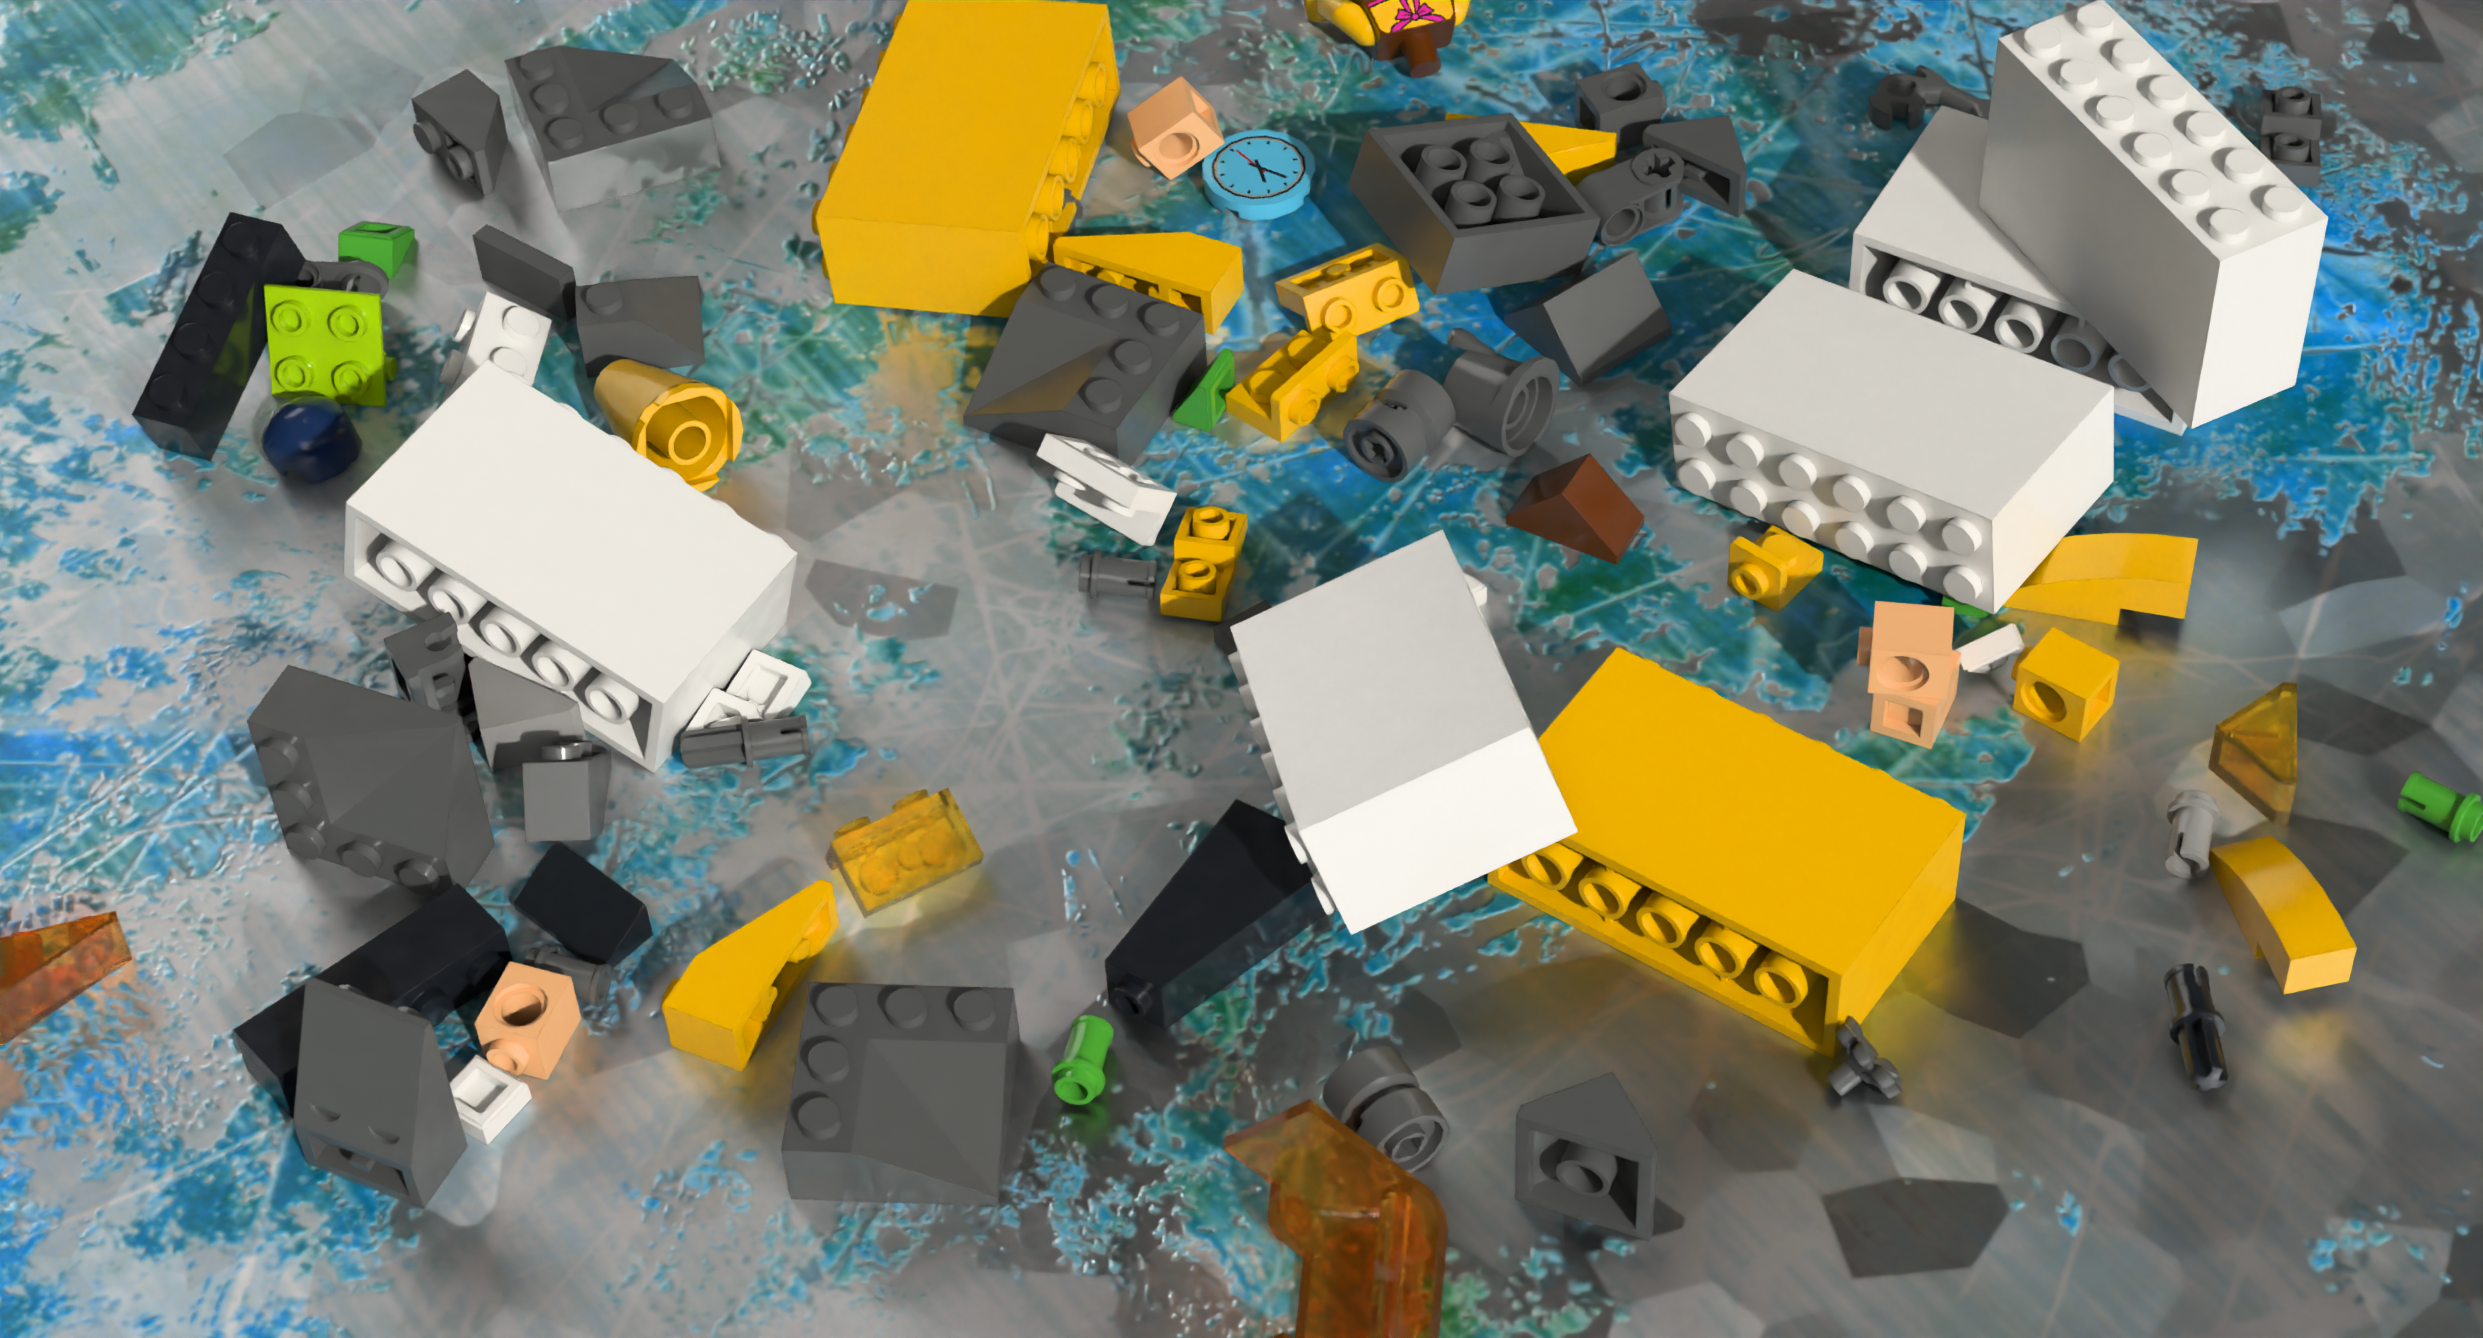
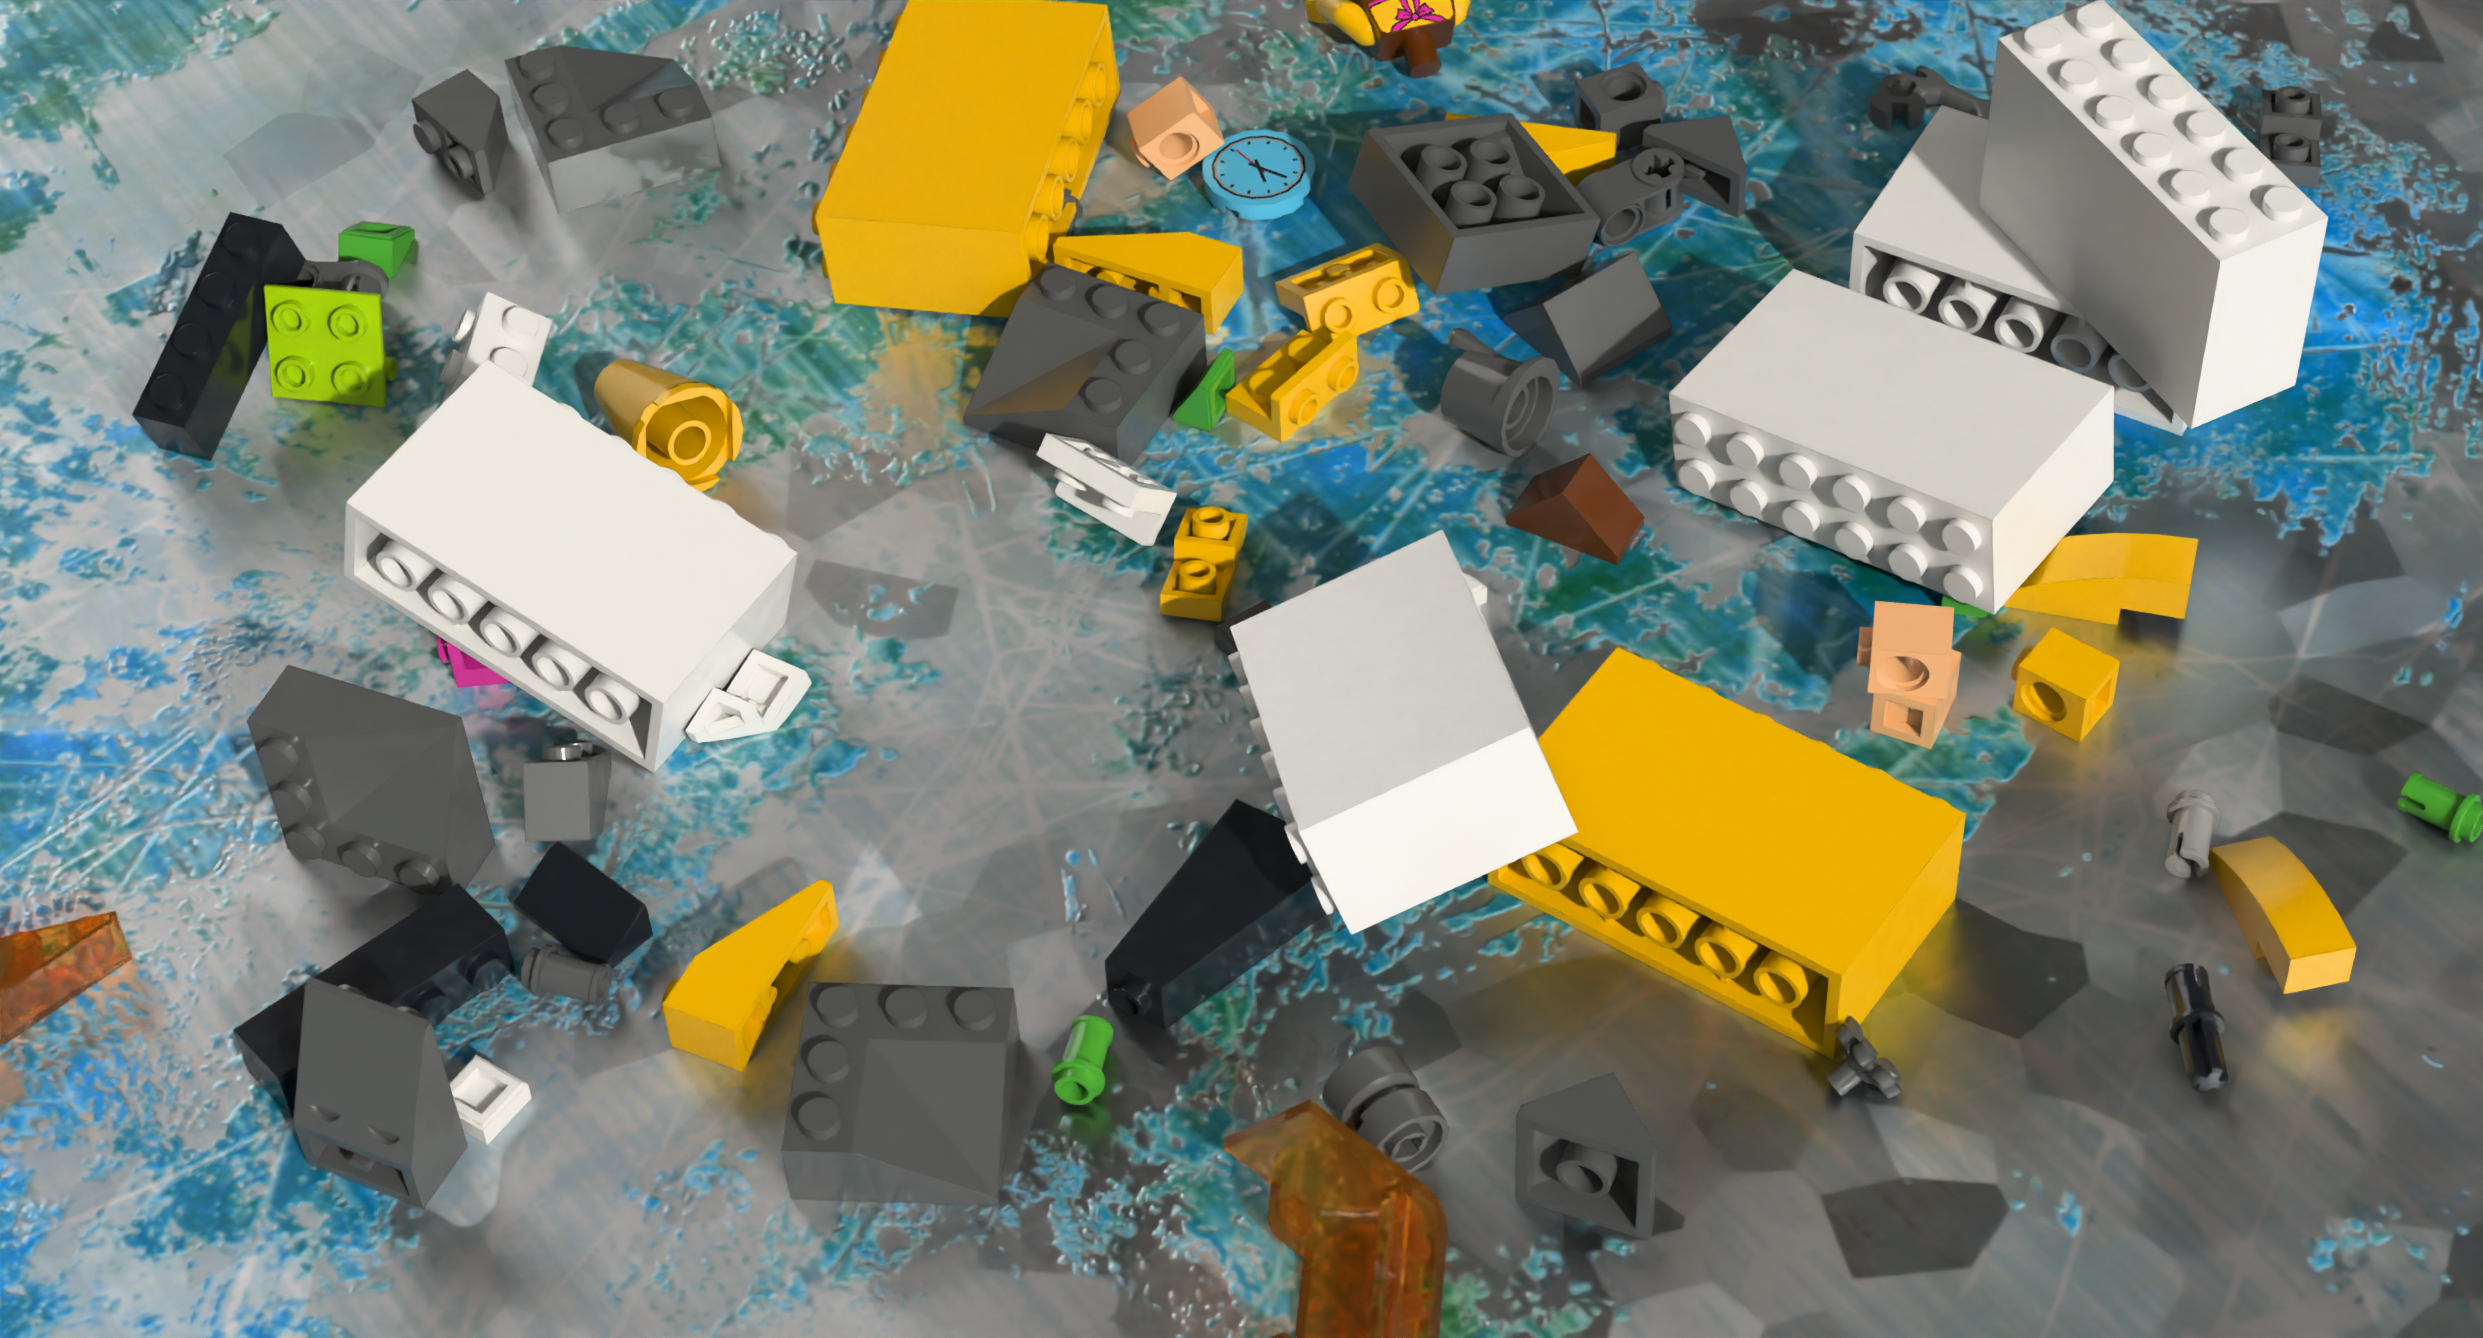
dark blue hair [261,396,362,484] -> none
dark grey hinge [383,612,481,743] -> none
light grey slope [468,656,587,771] -> none
dark grey tile [473,224,577,322] -> none
light nougat brick [475,961,581,1080] -> none
dark grey slope [575,276,705,378] -> none
dark grey axle [680,714,811,769] -> none
clear yellow bracket [825,788,984,918] -> none
dark grey pin [1078,550,1157,600] -> none
dark grey wheel [1343,369,1456,483] -> none
yellow bracket [1727,525,1824,613] -> none
white tile [1955,623,2024,673] -> none
clear yellow slope [2208,682,2297,825] -> none

